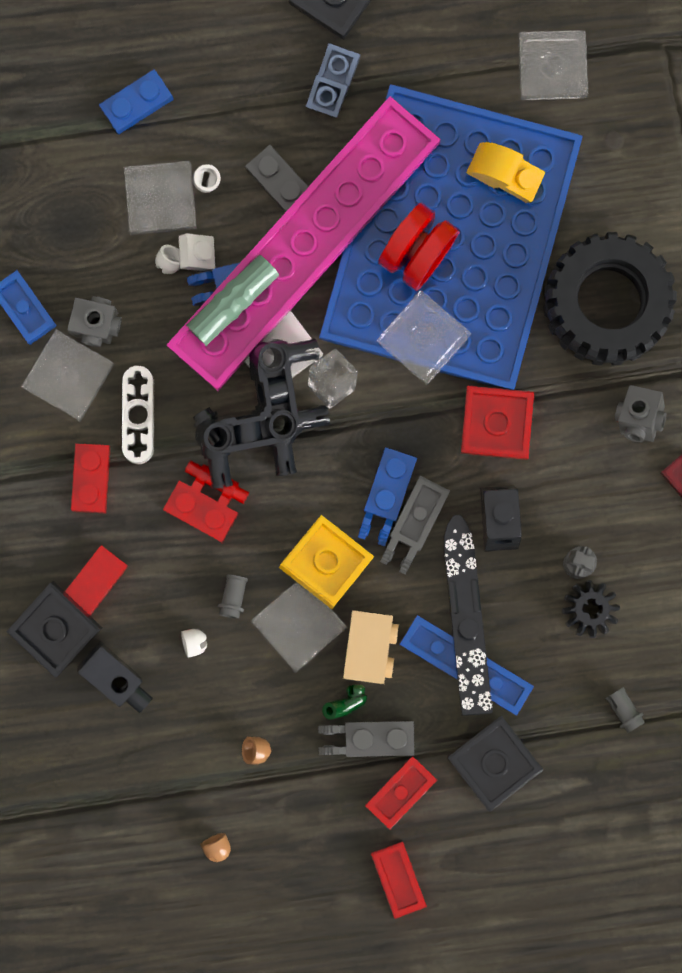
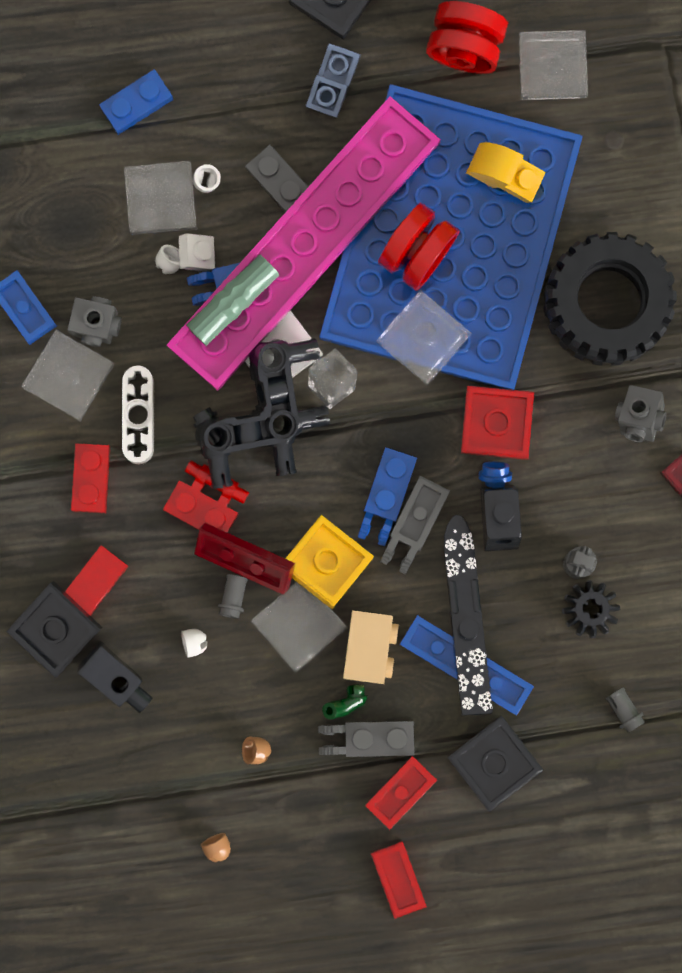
none -> dark red tile [194,523,295,595]
none -> red wheel [426,1,508,74]
none -> blue plate [478,461,512,488]

